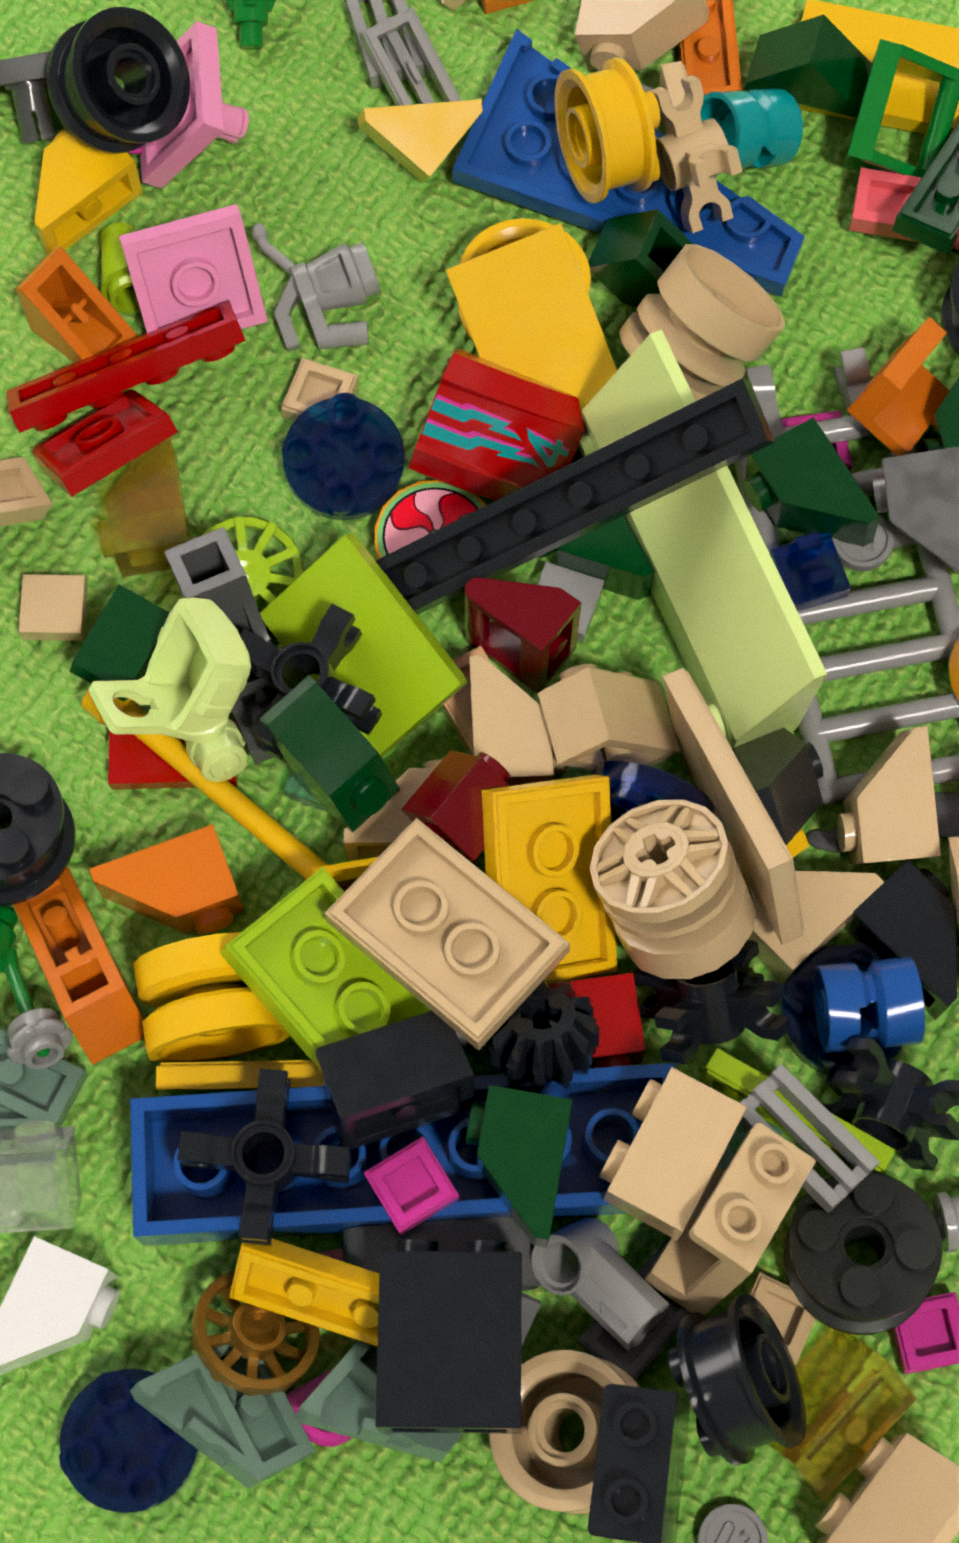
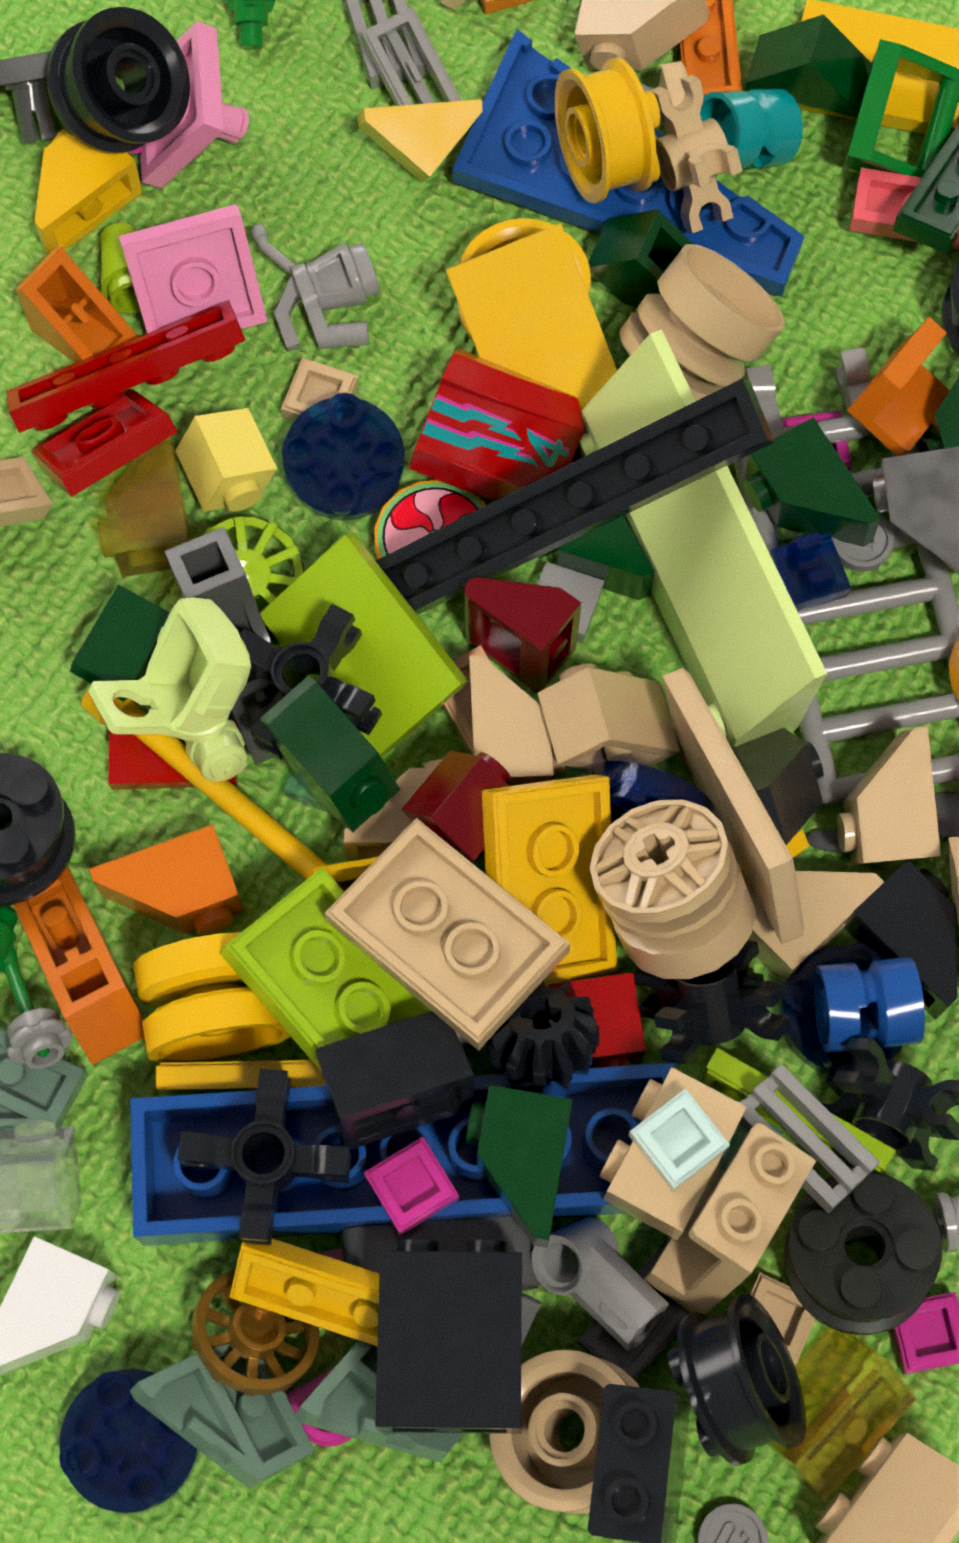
tan tile [18,574,88,641] -> none
none -> light yellow brick [175,408,277,512]
none -> light aqua tile [629,1089,730,1192]

